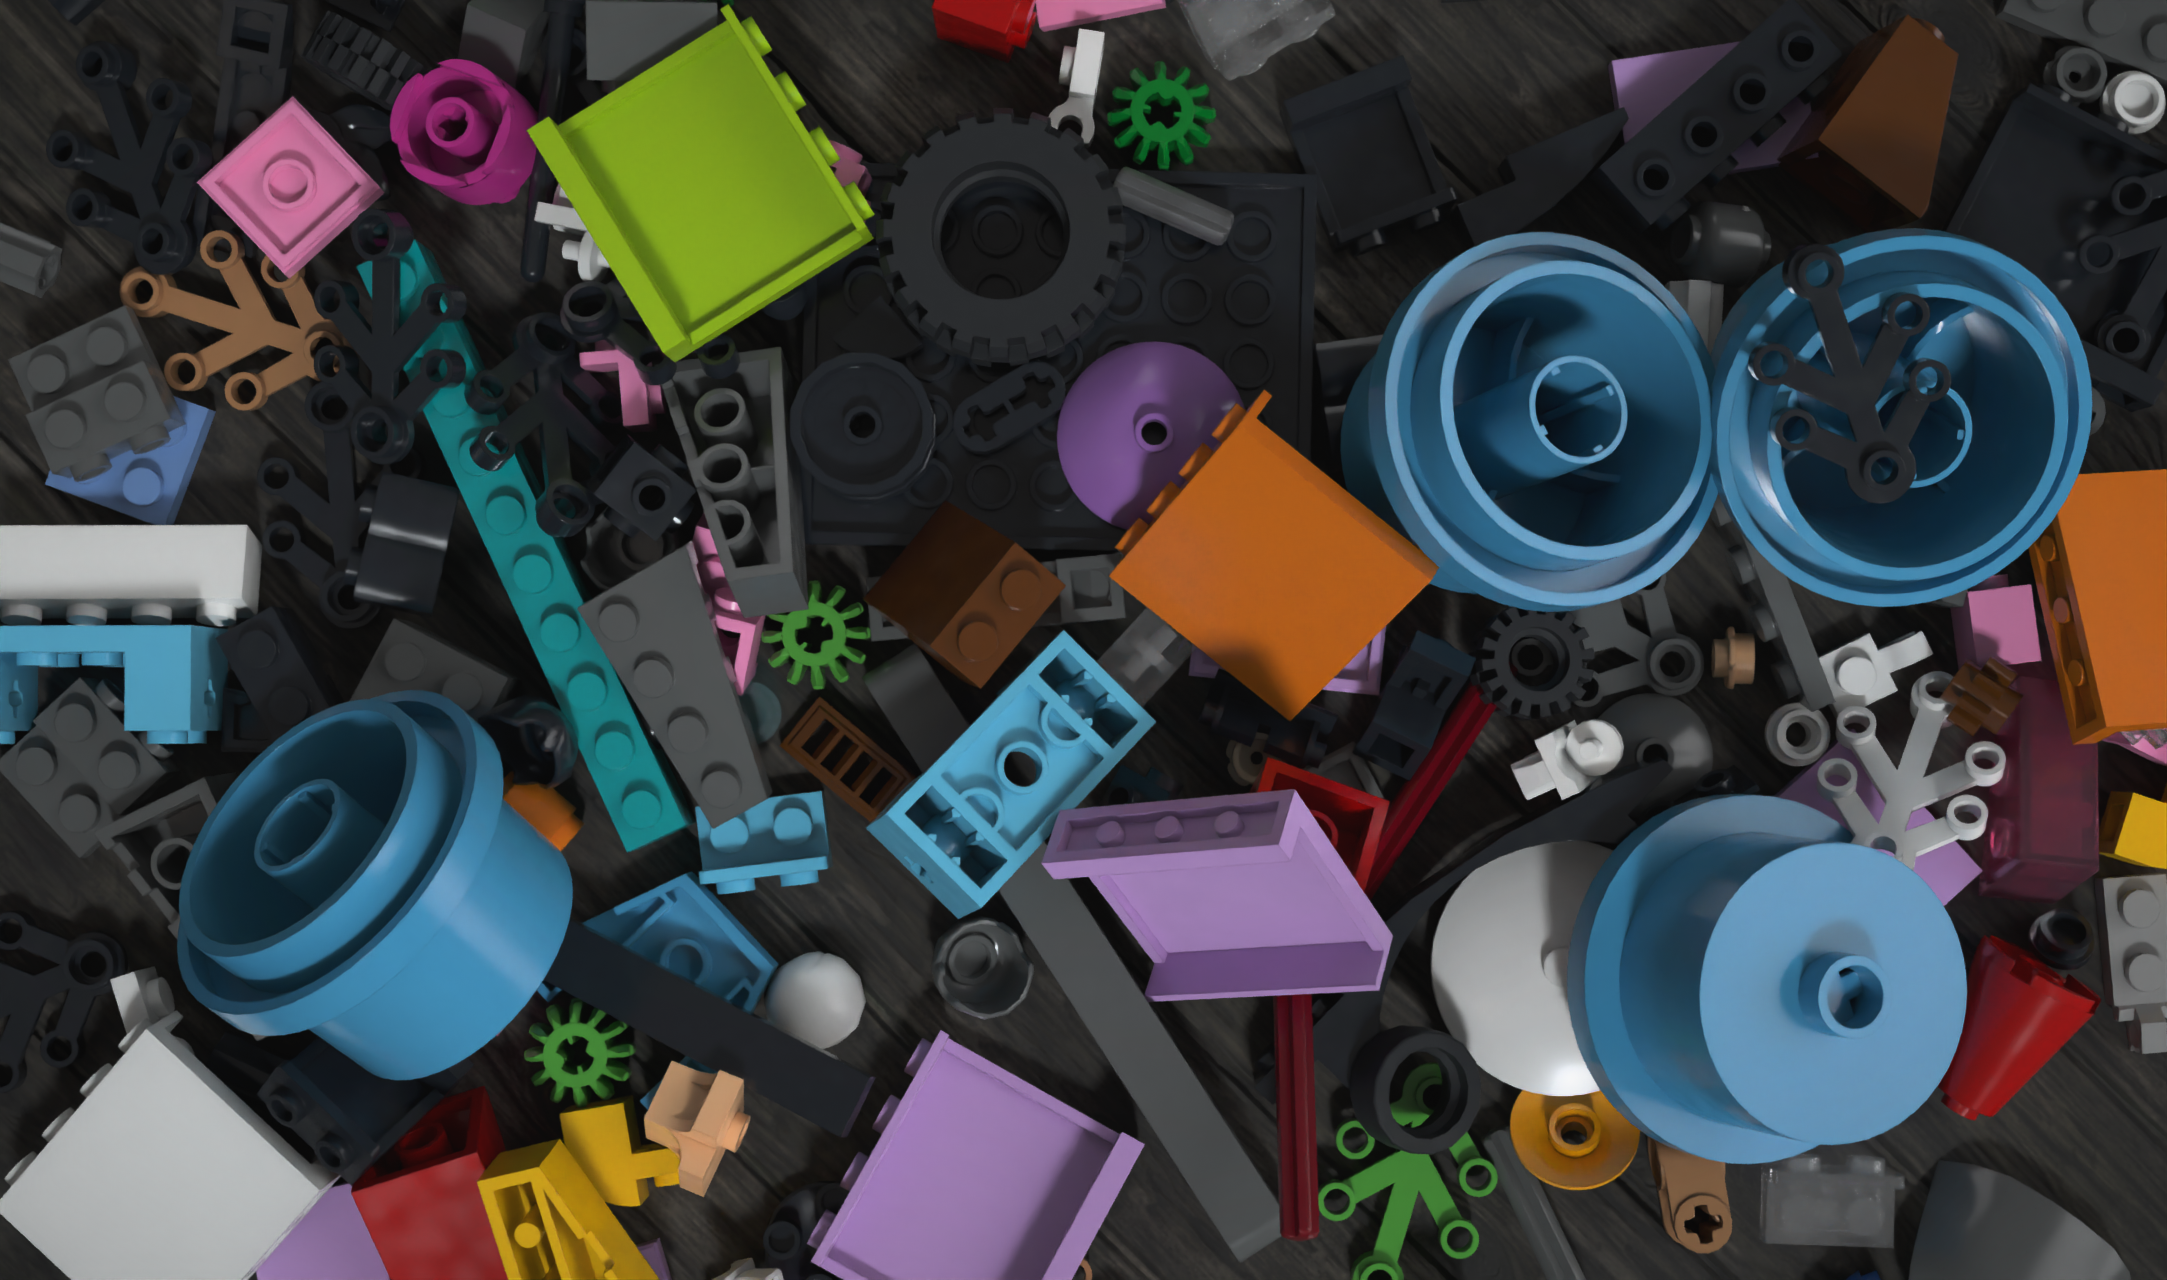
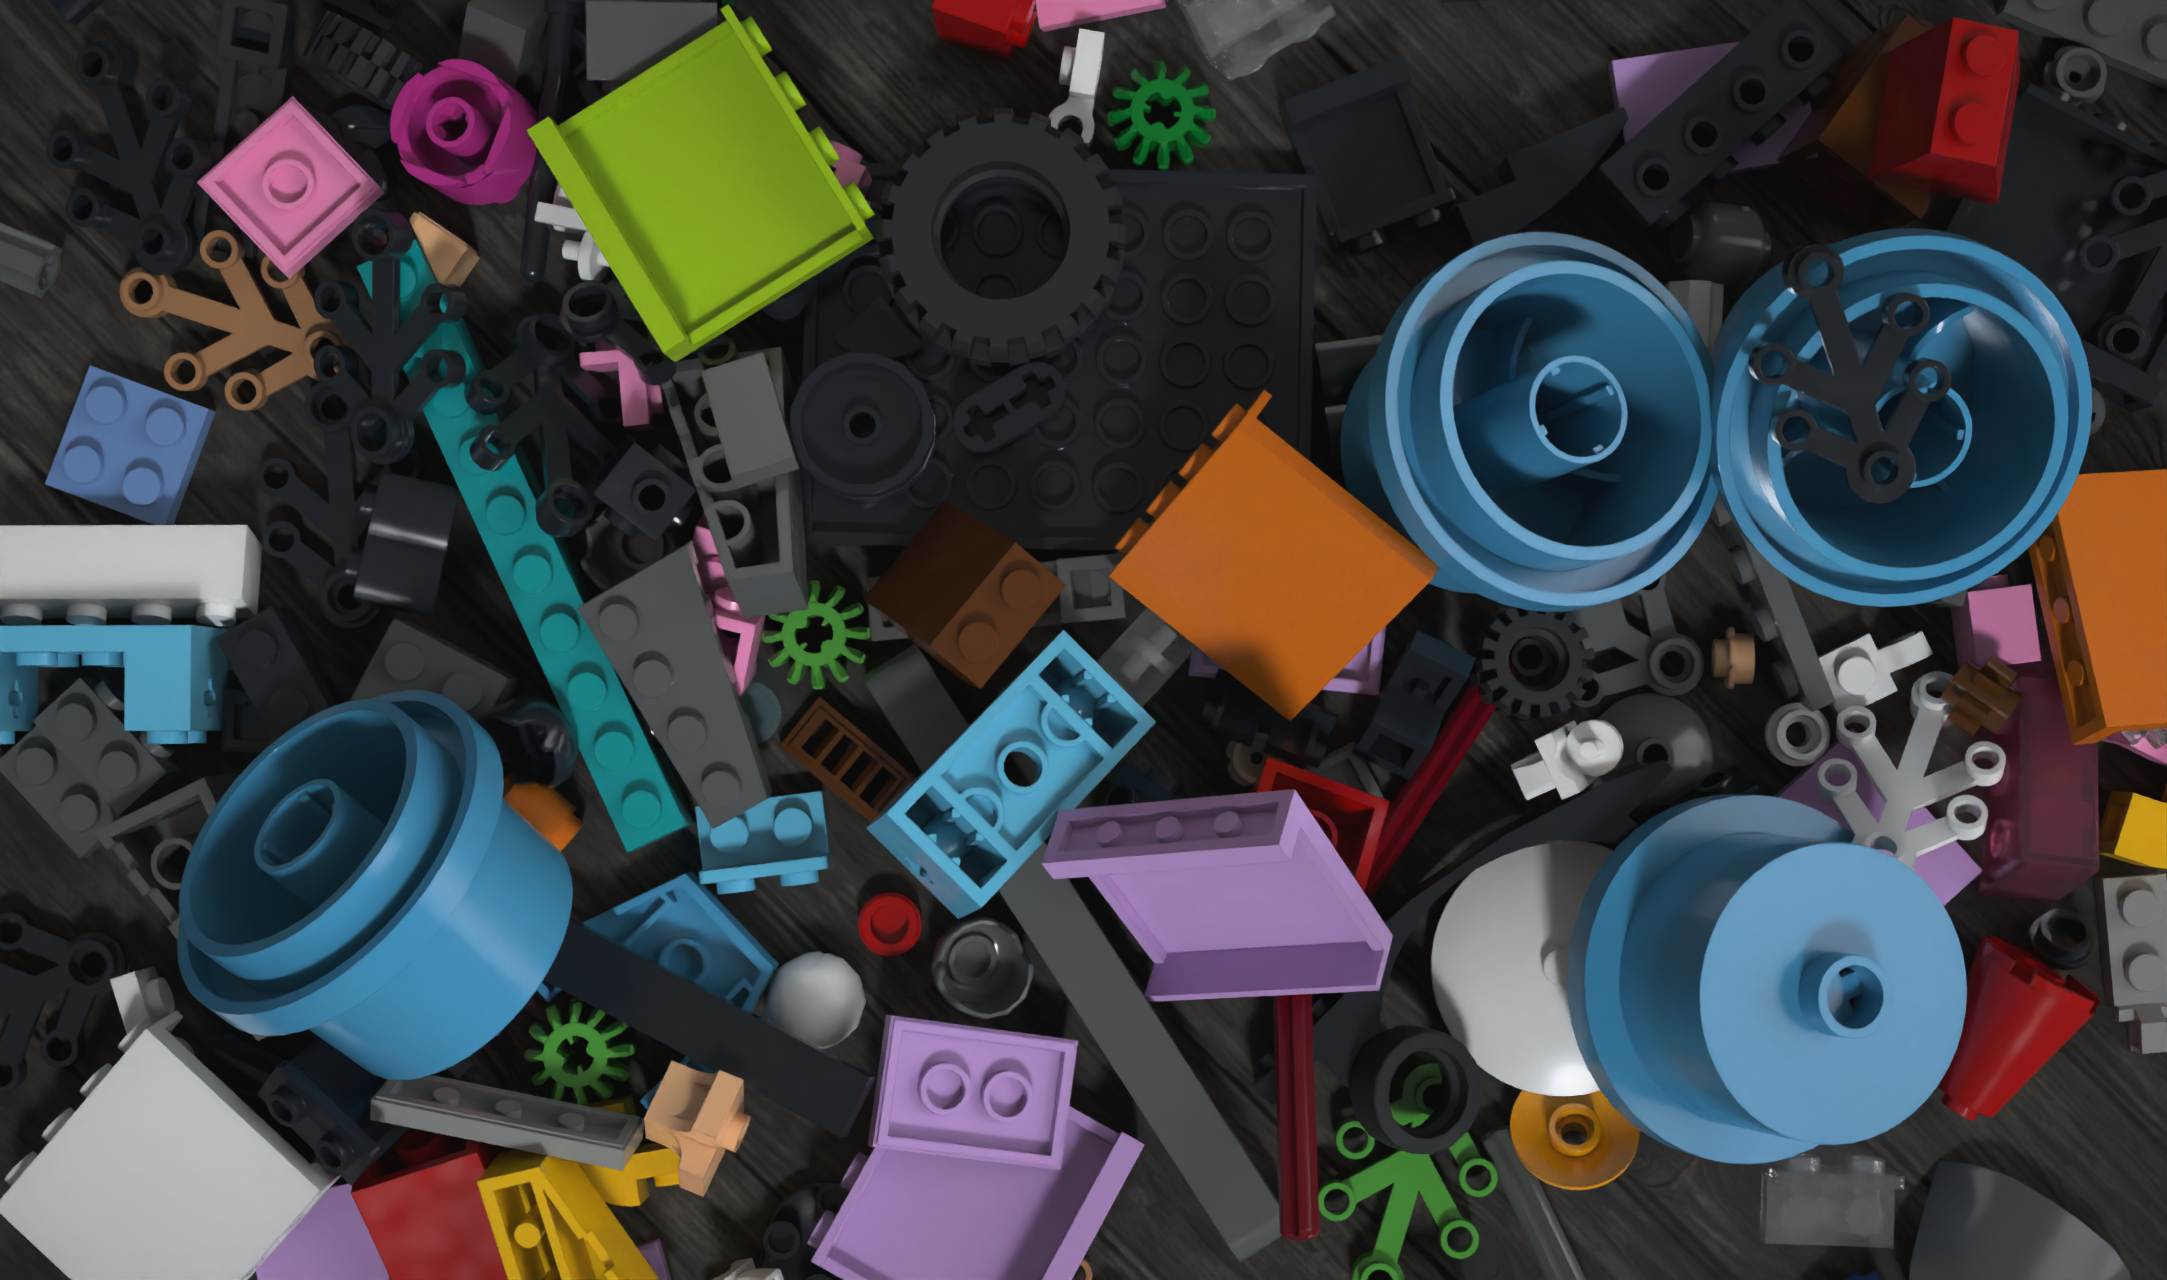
dark grey plate [8,305,186,482] -> none
medium lavender dish [1057,341,1245,530] -> none
flat silver axle [1113,167,1234,246] -> none
medium nougat piece [1647,1136,1732,1254] -> none
white plate [2099,71,2166,135] -> none
none -> light grey tile [370,1075,644,1171]
none -> light nougat slope [409,211,480,287]
none -> dark grey tile [701,352,799,489]
none -> red tile [858,891,923,956]
none -> lavender tile [868,1015,1078,1170]
none -> red slope [1868,17,2020,205]

